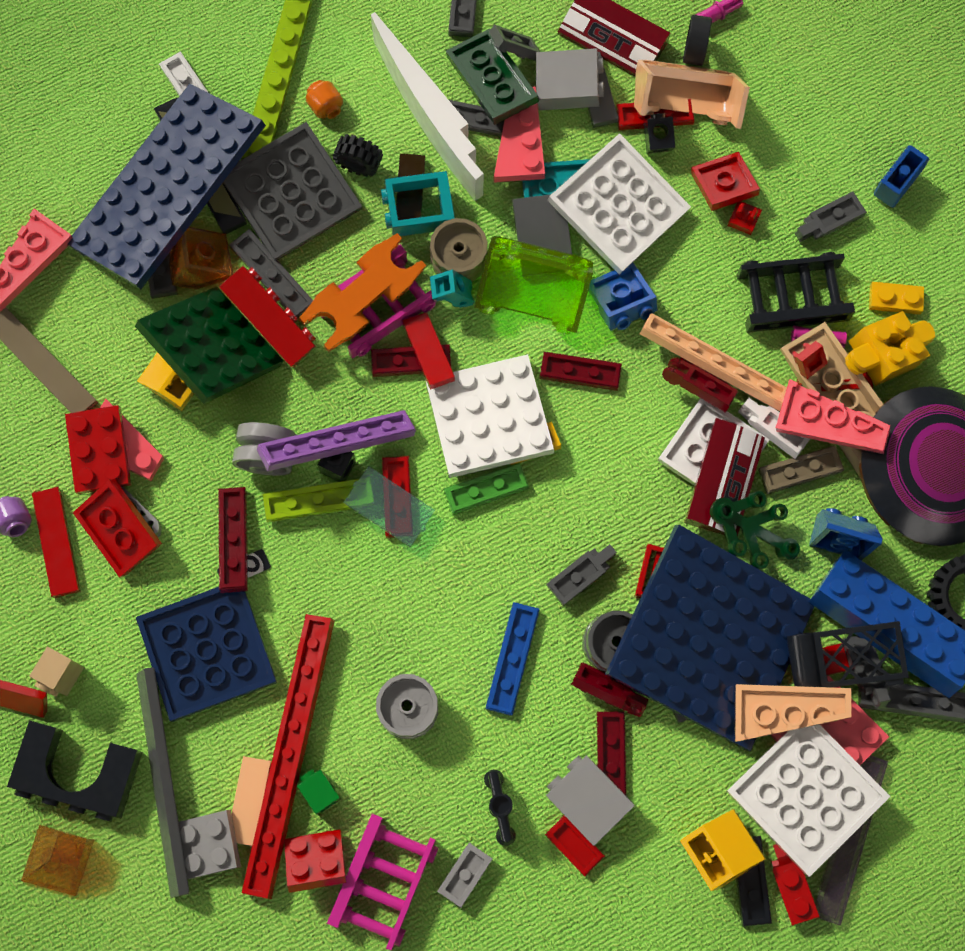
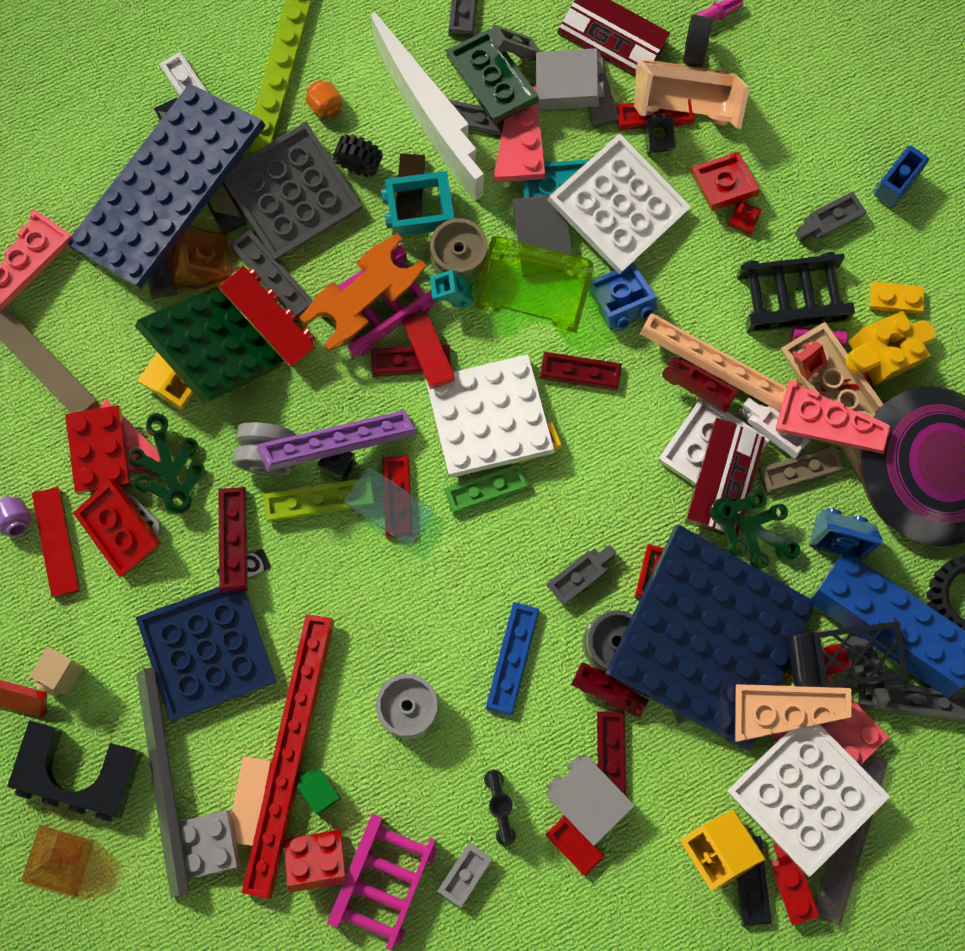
none -> dark green plant [128,413,205,515]

